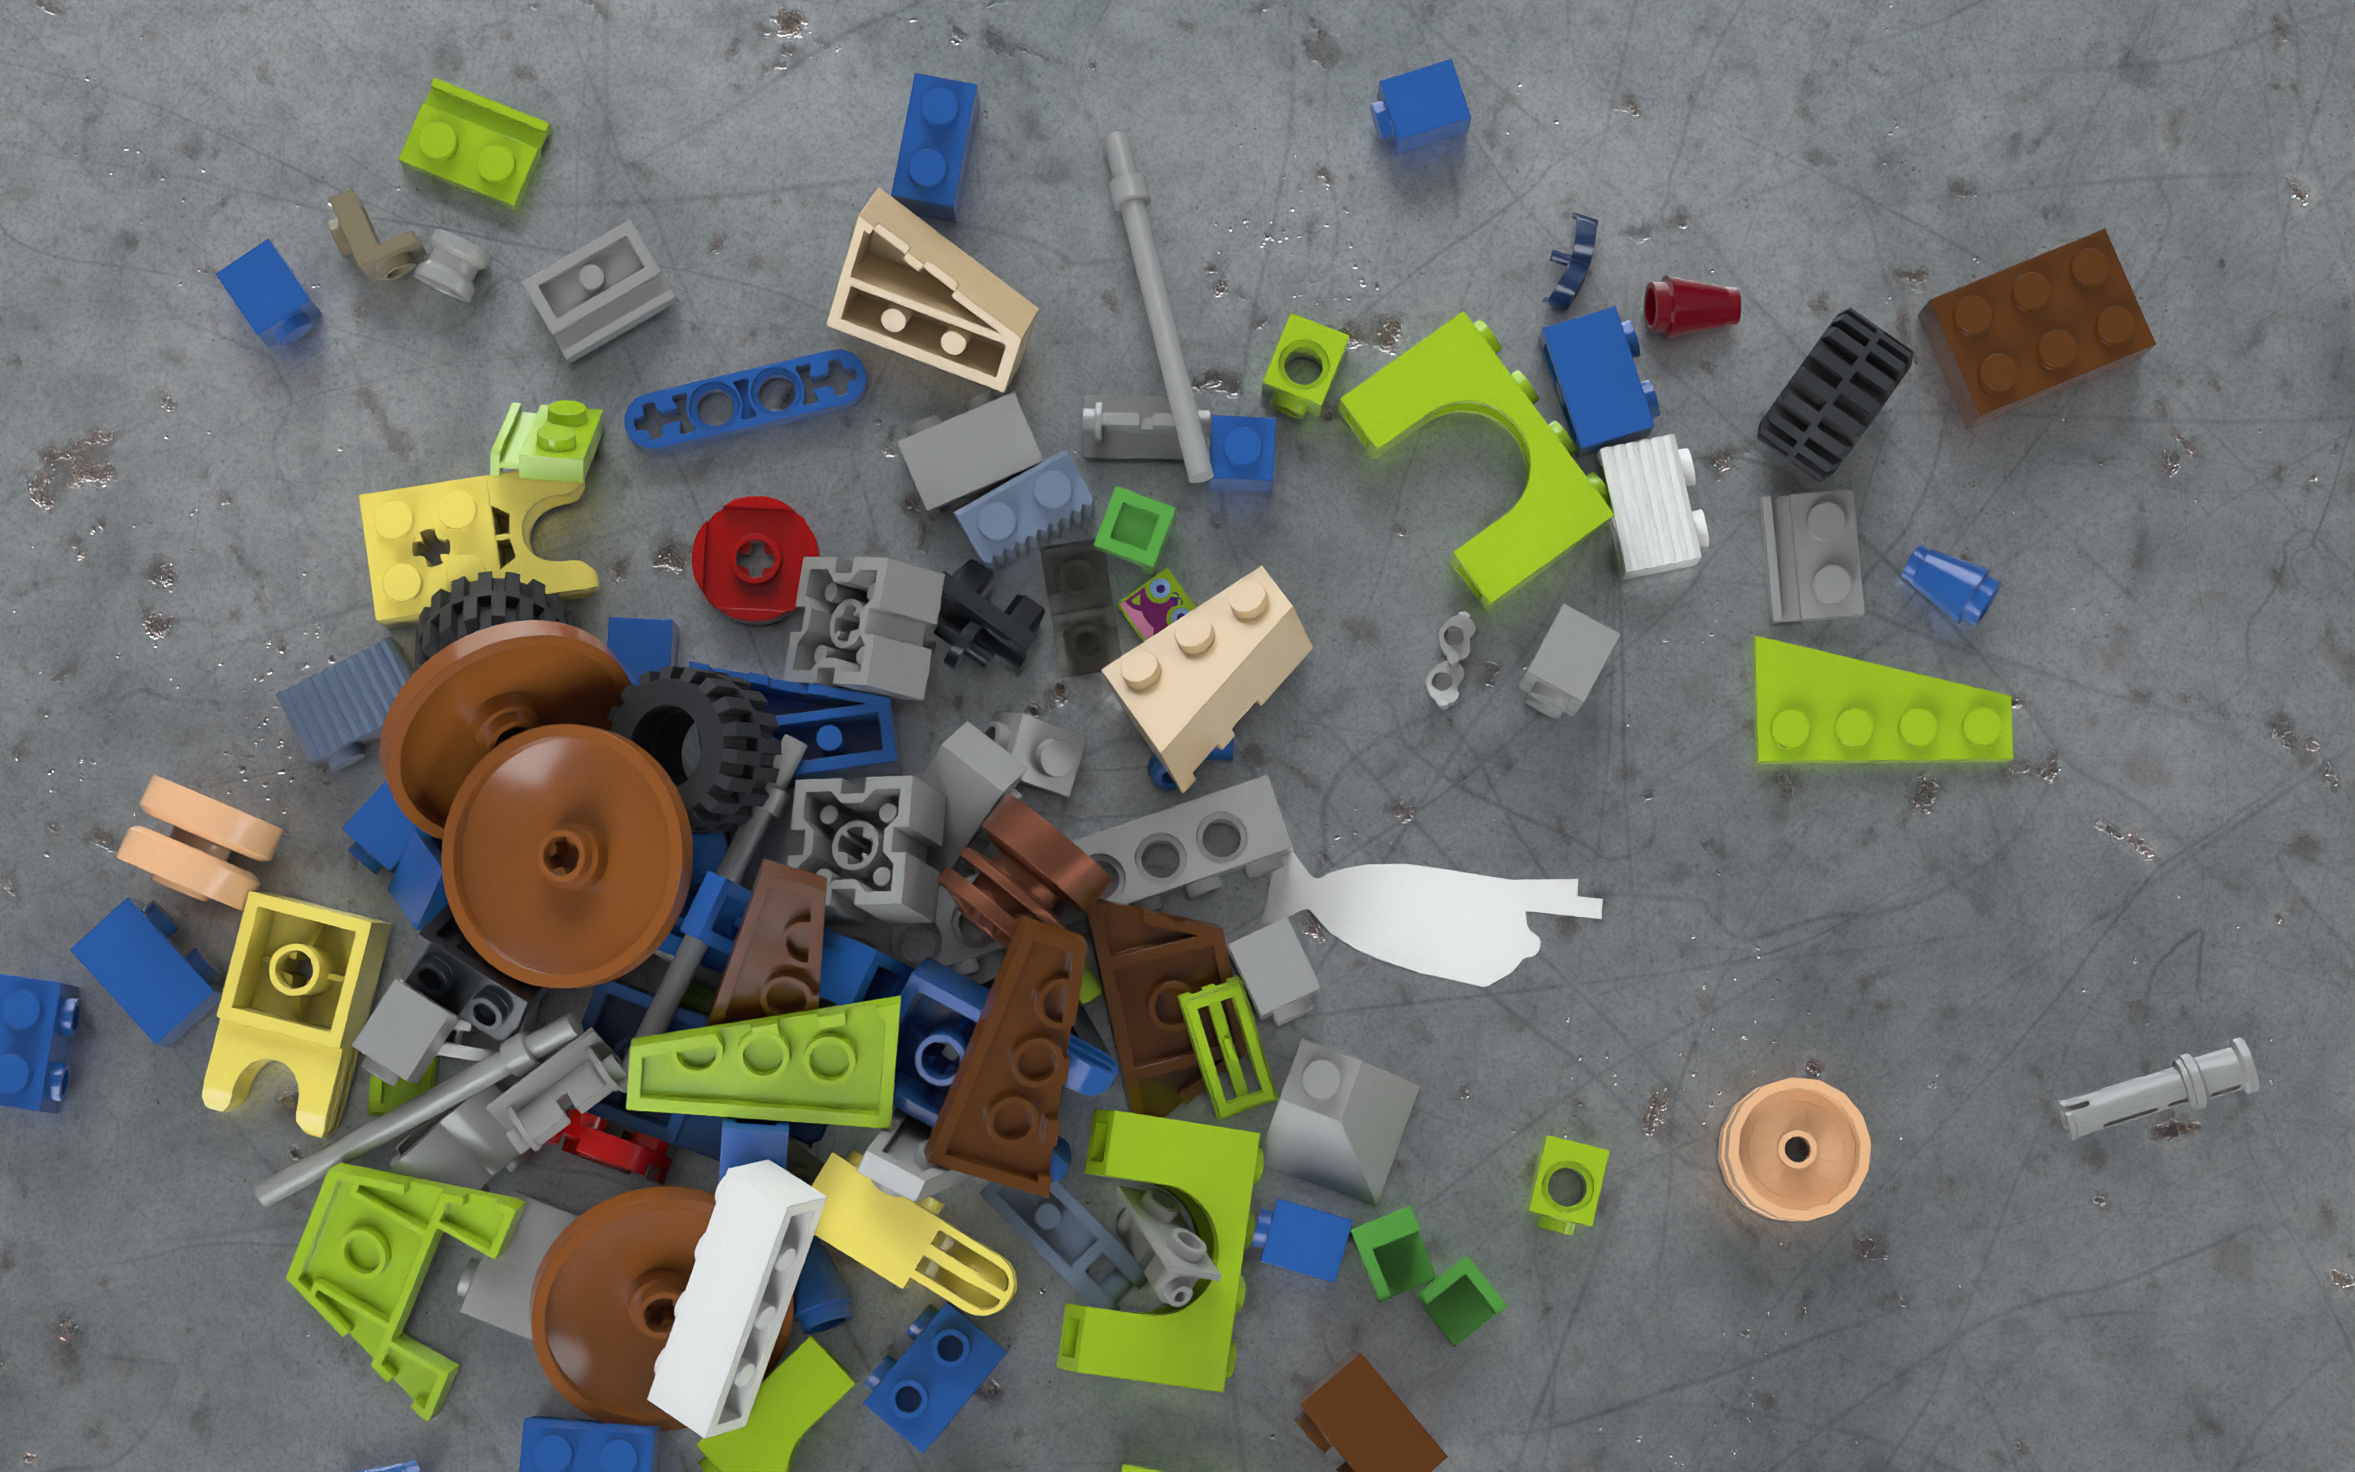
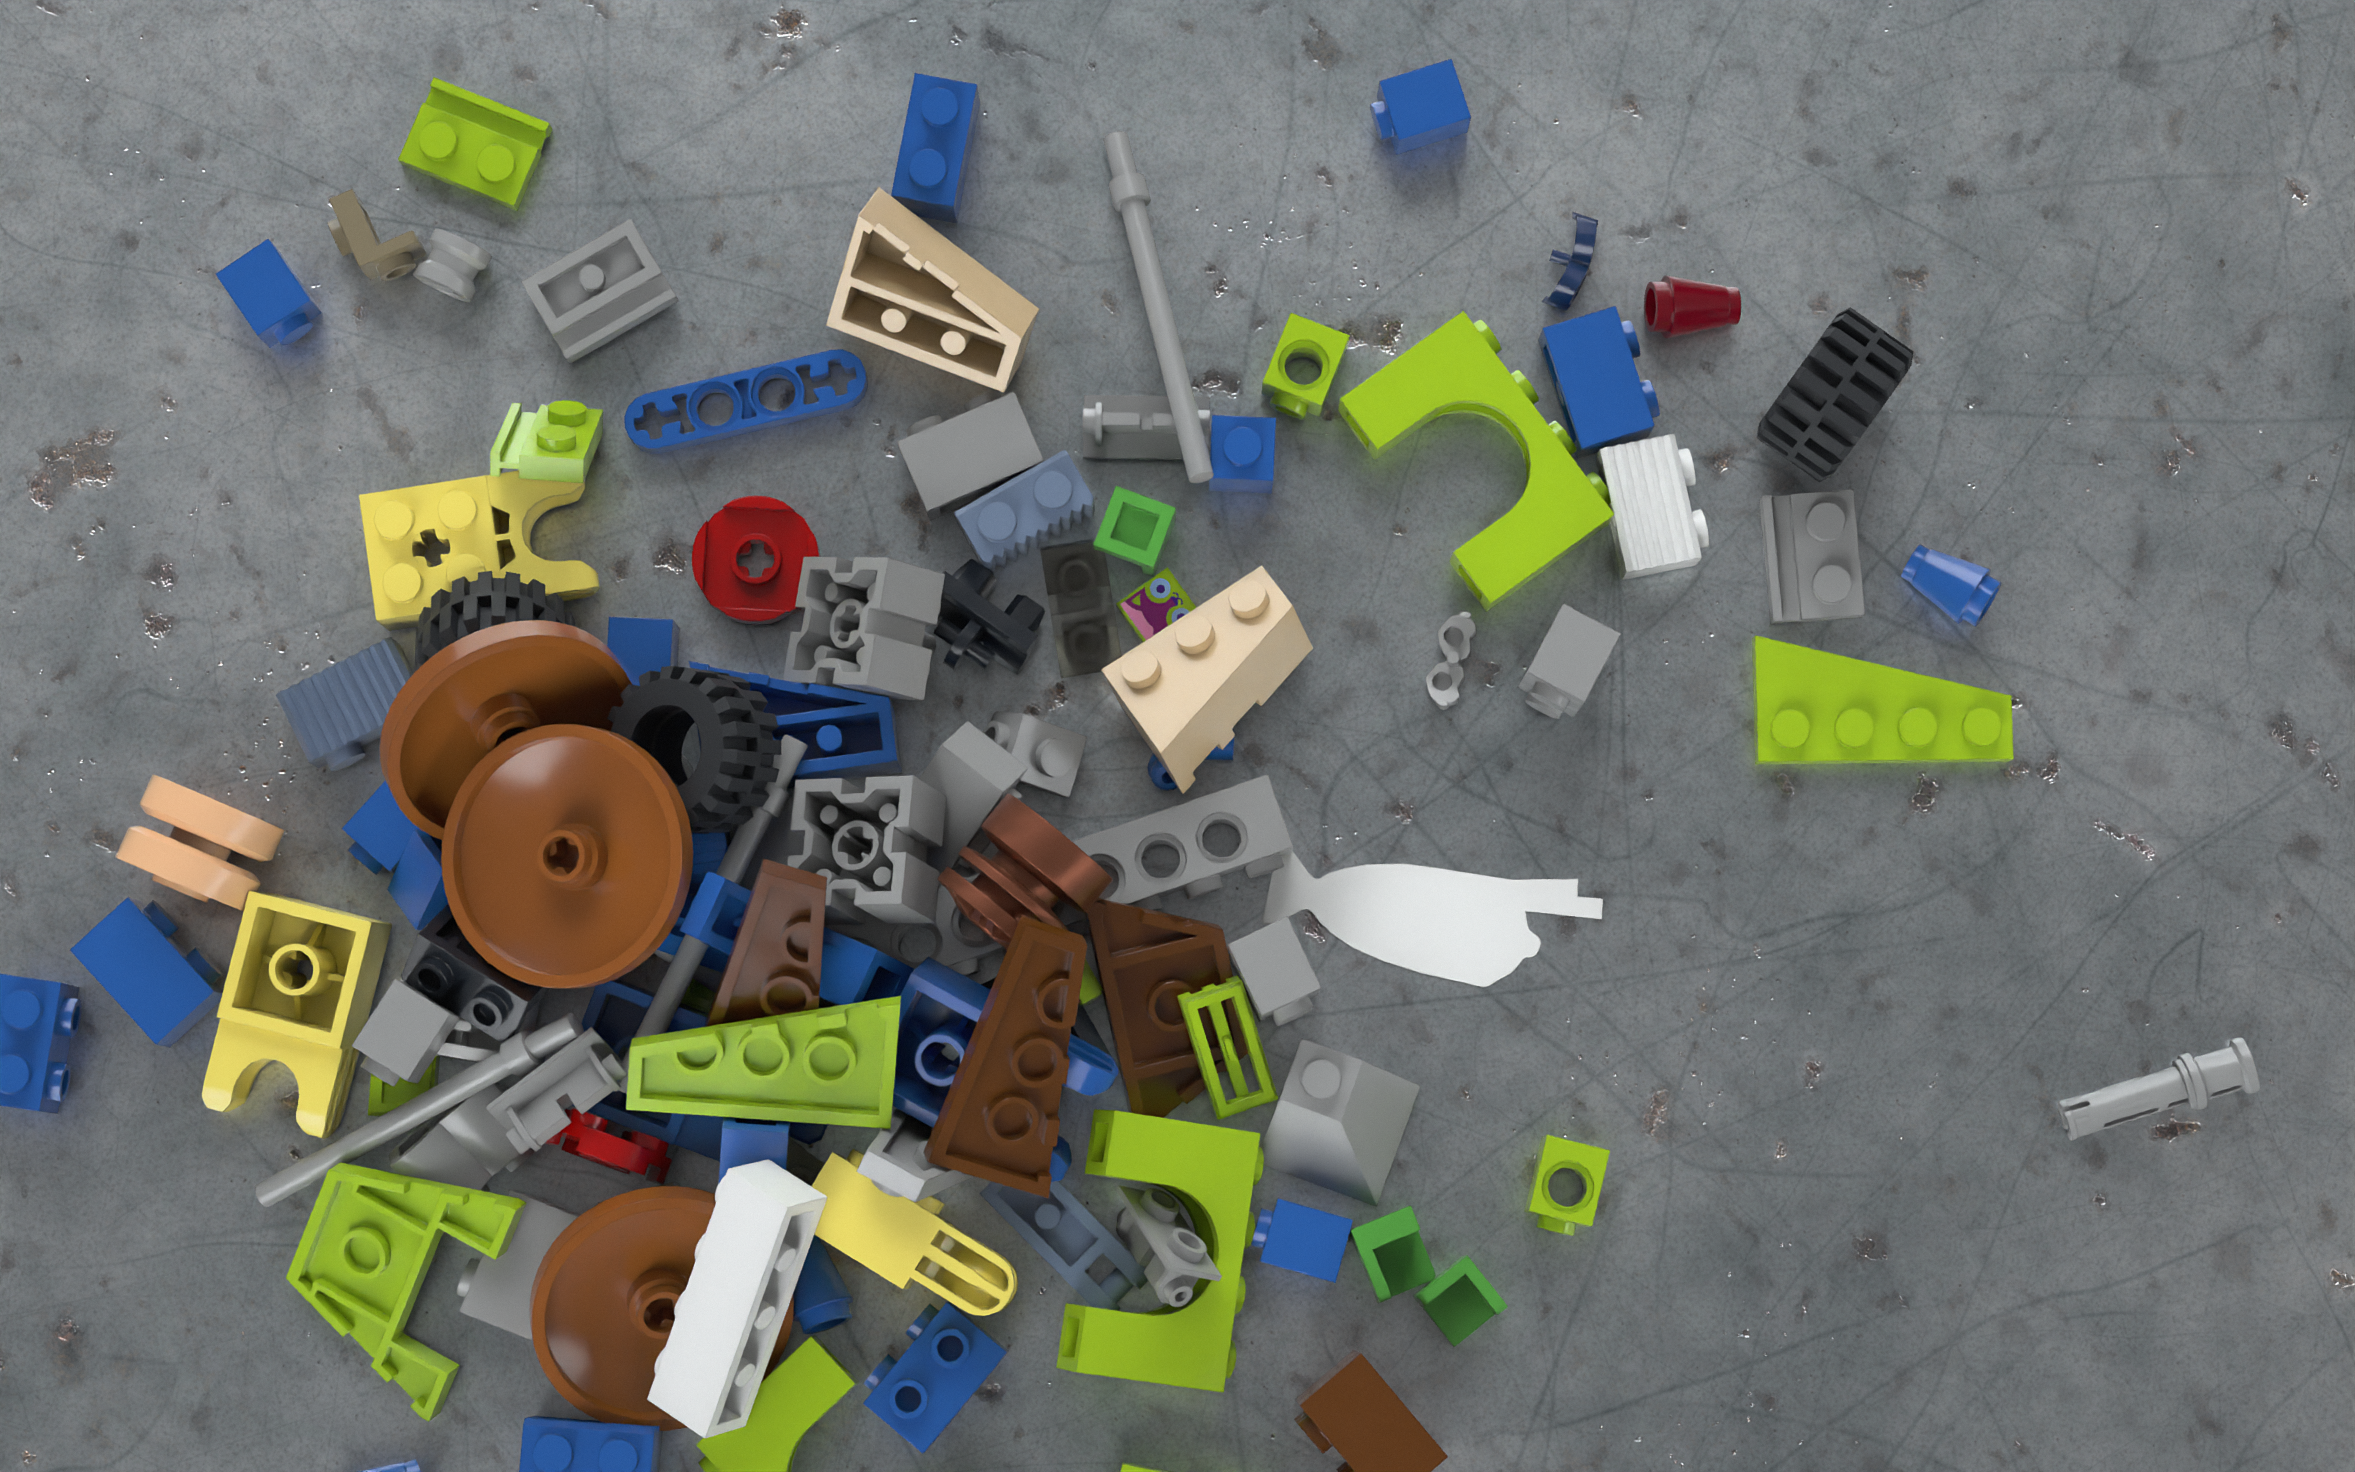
light nougat wheel [1718,1077,1871,1222] -> none
reddish brown brick [1918,229,2156,430] -> none

